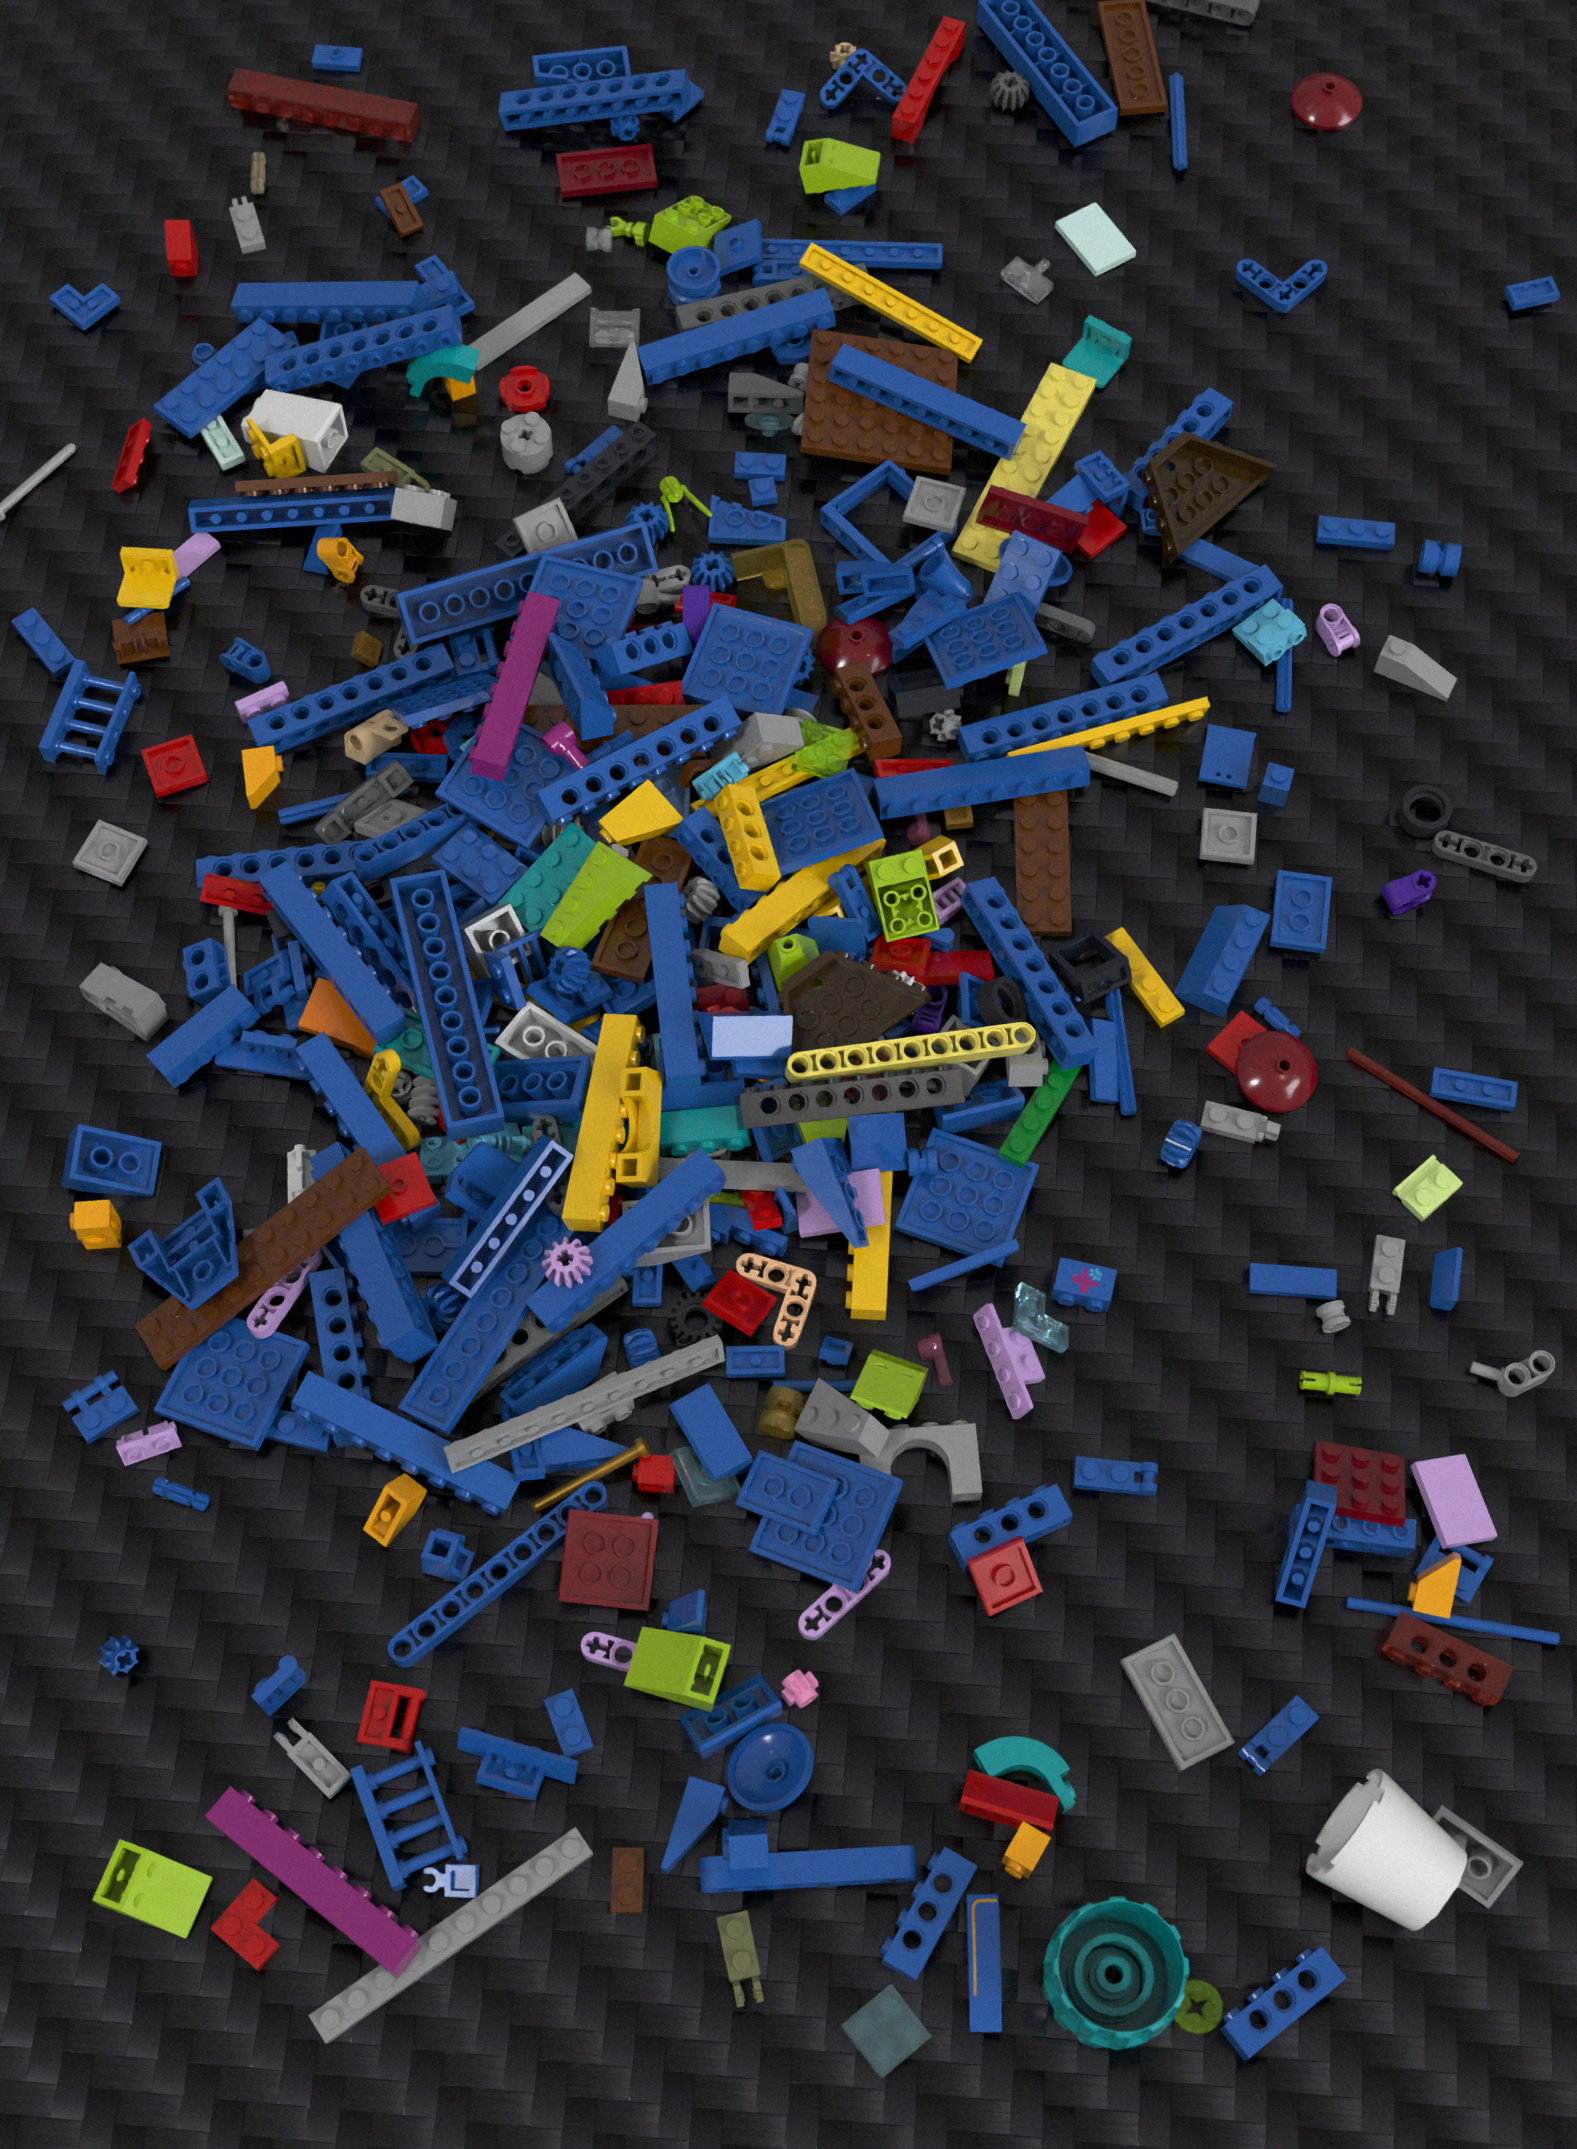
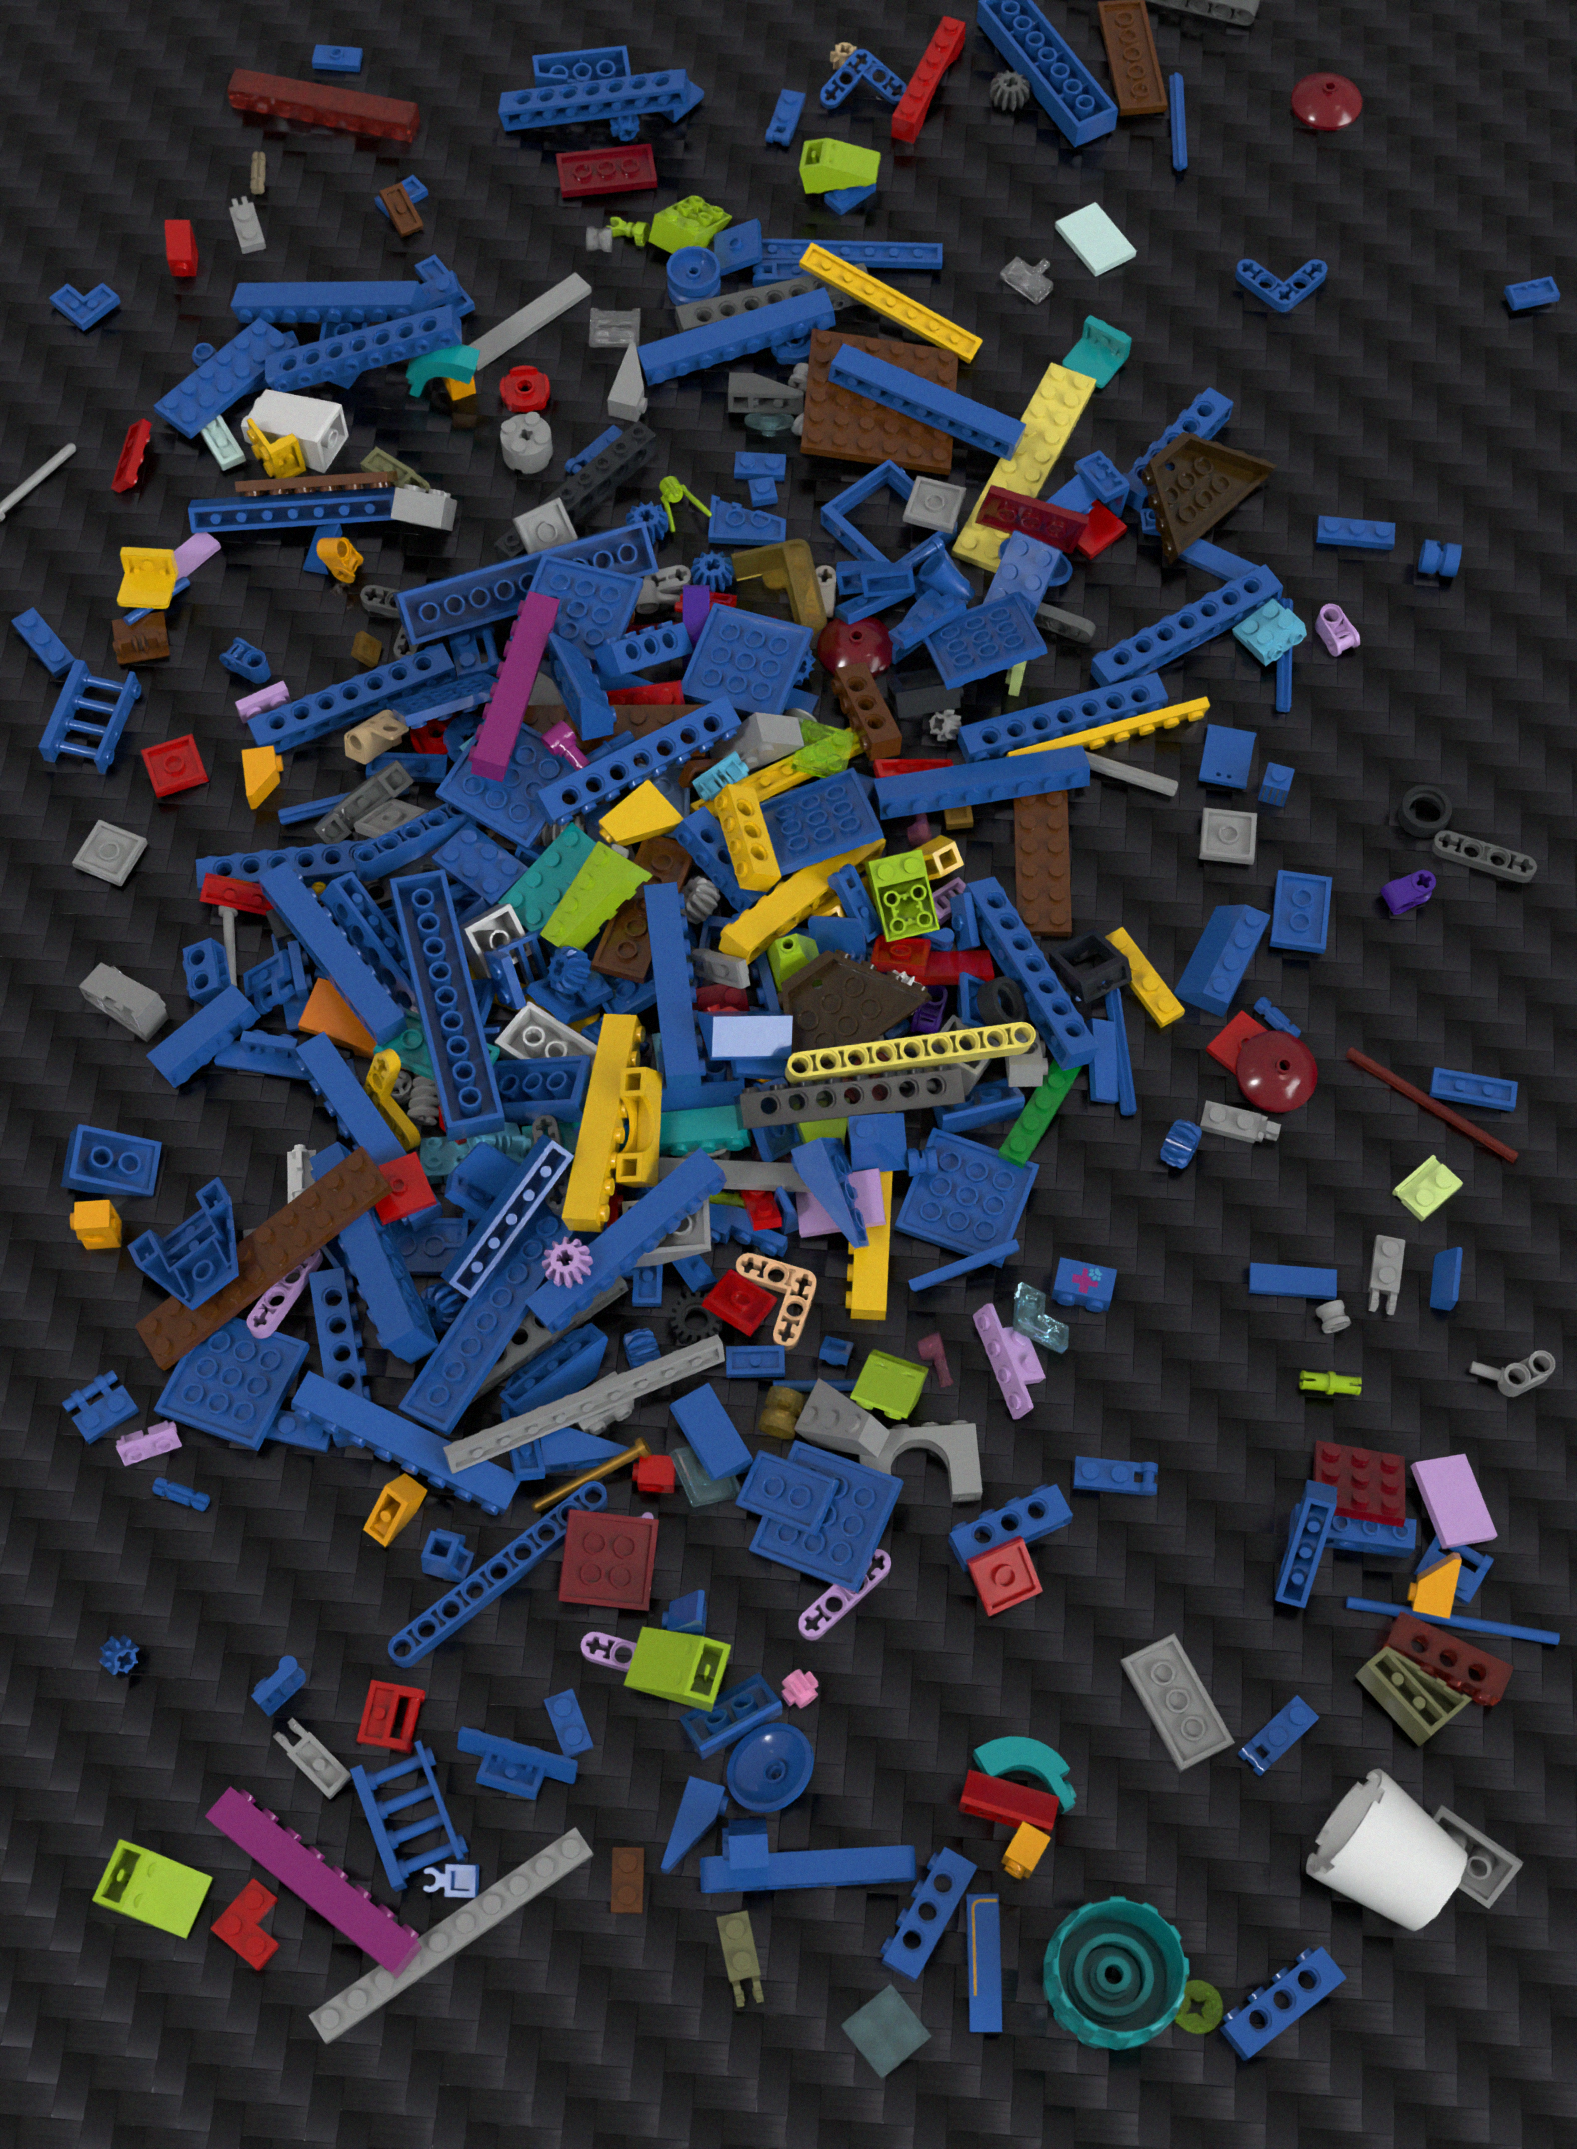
light grey slope [1374,635,1457,702] -> none
none -> light grey piece [807,565,836,618]
none -> blue plate [949,892,980,951]
none -> olive wedge [1355,1646,1472,1746]

